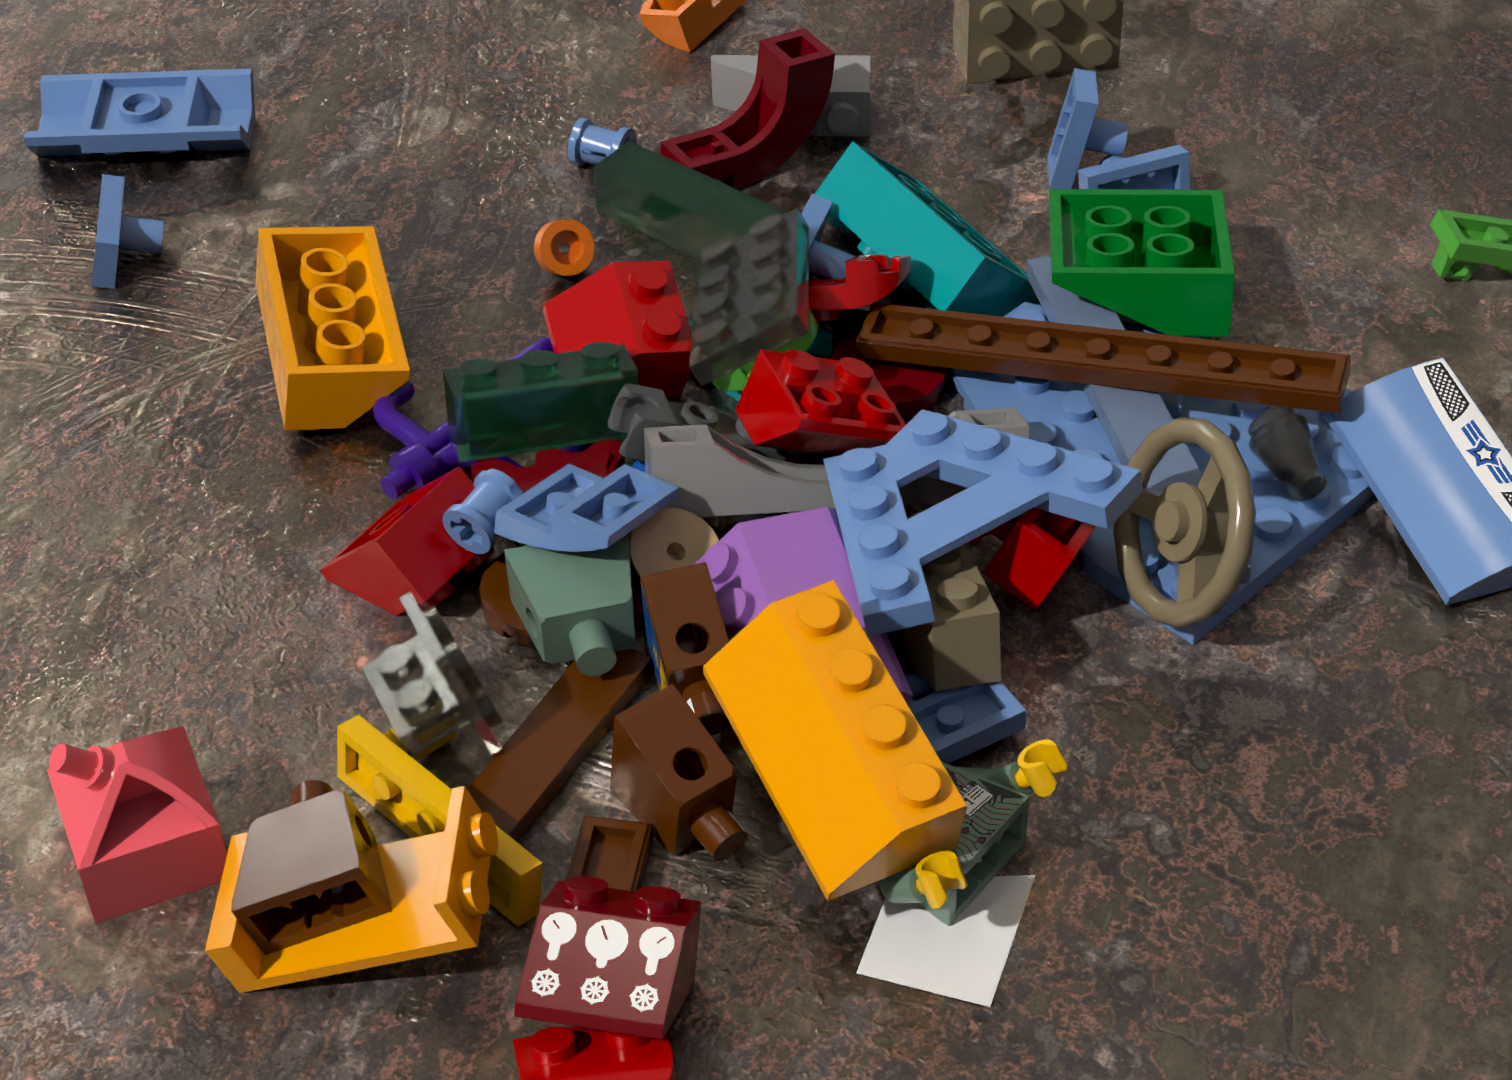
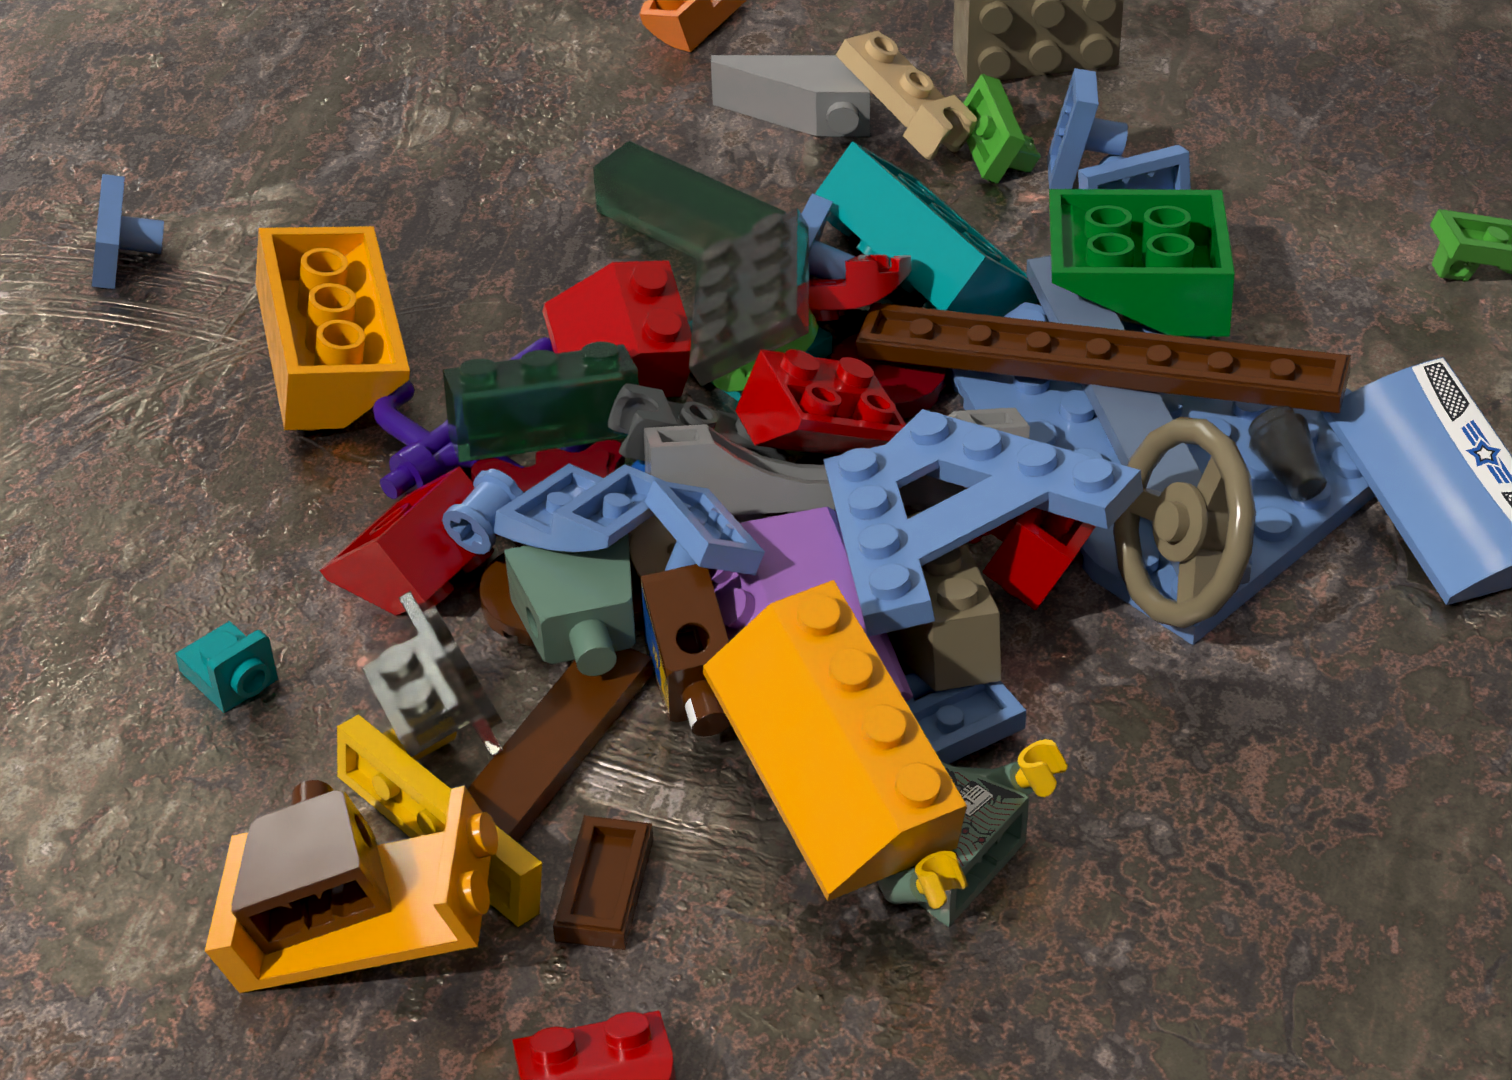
medium blue piece [24,68,255,157] -> none
coral piece [47,726,227,924] -> none
dark red slope [514,876,701,1040] -> none
orange tile [534,219,595,276] -> none
medium blue bush [567,117,637,176] -> none
reddish brown torso [610,684,748,861] -> none
dark red arch [659,28,835,192] -> none
white sticker [856,875,1035,1007] -> none
none -> teal bracket [175,621,278,713]
none -> medium blue tile [644,479,765,575]
none -> tan plate [836,30,977,160]
none -> bright green hinge [963,74,1041,183]

